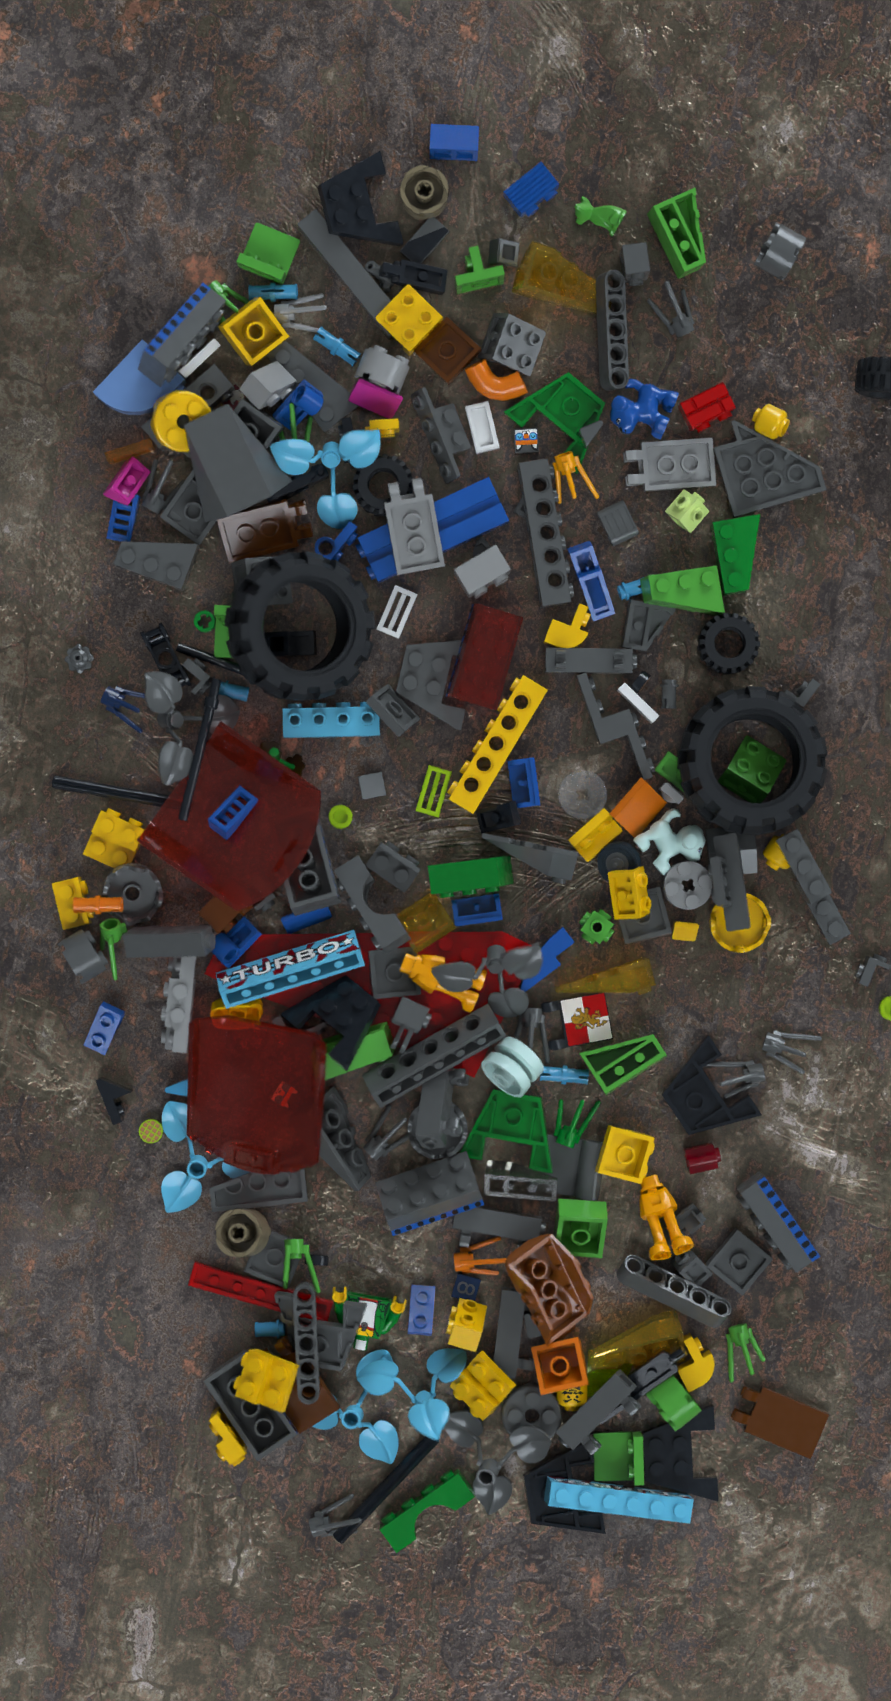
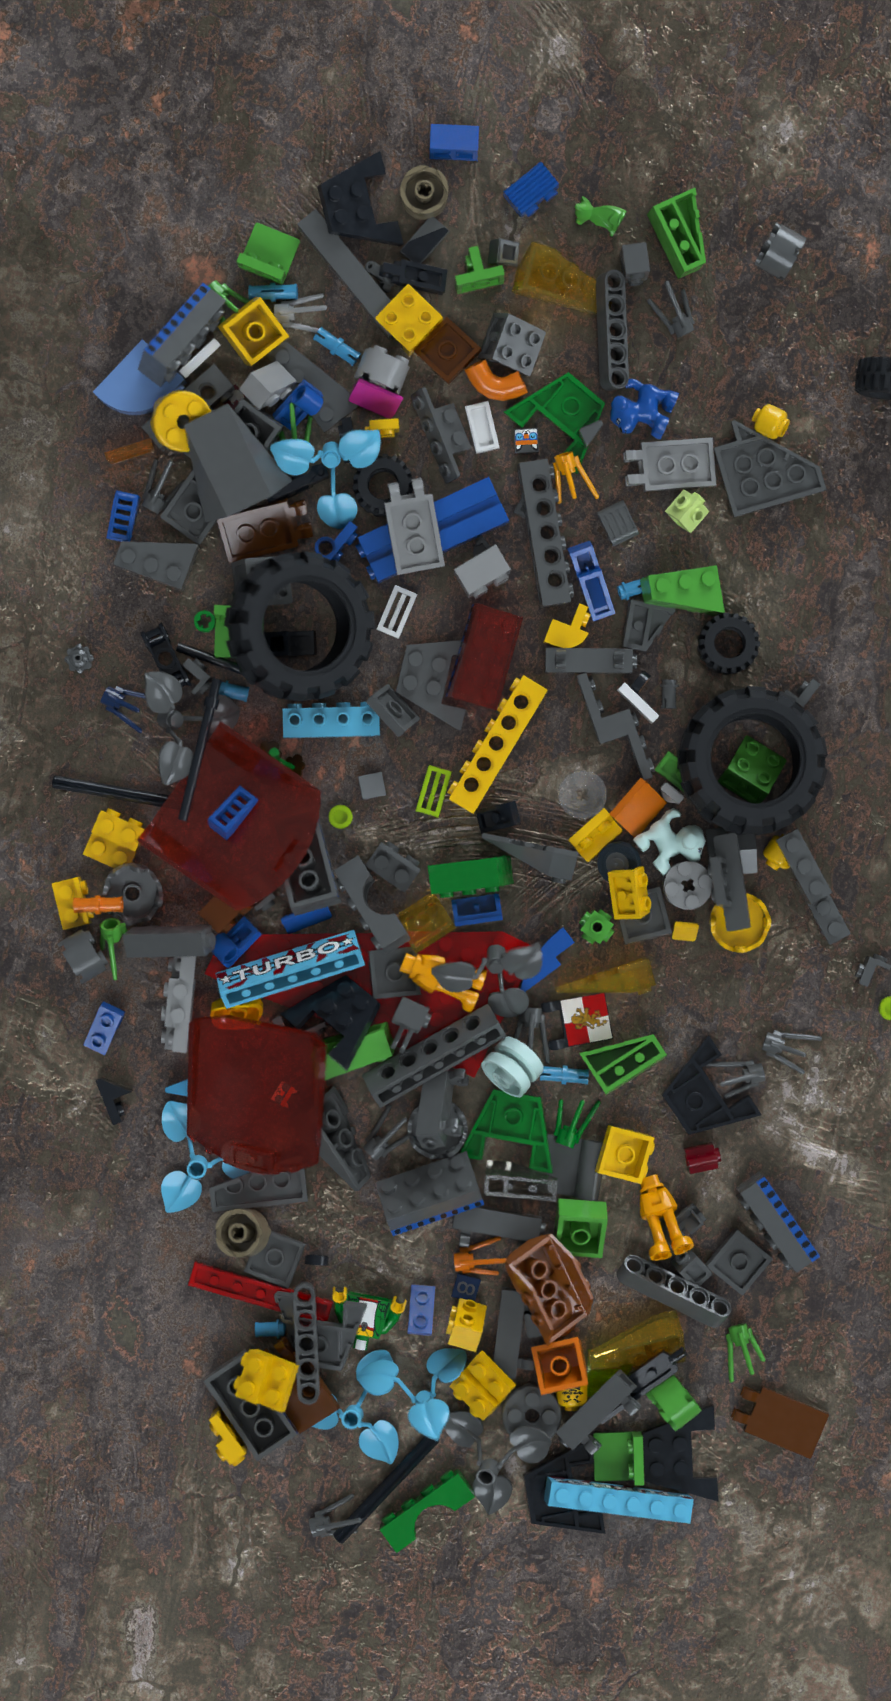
dark pink slope [103,456,151,505] -> none
tile [139,1119,164,1143] -> none
bright green plant [283,1239,321,1293] -> none
blue hinge [507,757,540,808] -> none
red brick [678,382,736,433] -> none
yellow brick [678,1333,715,1393] -> none
green wedge [710,514,760,596] -> none

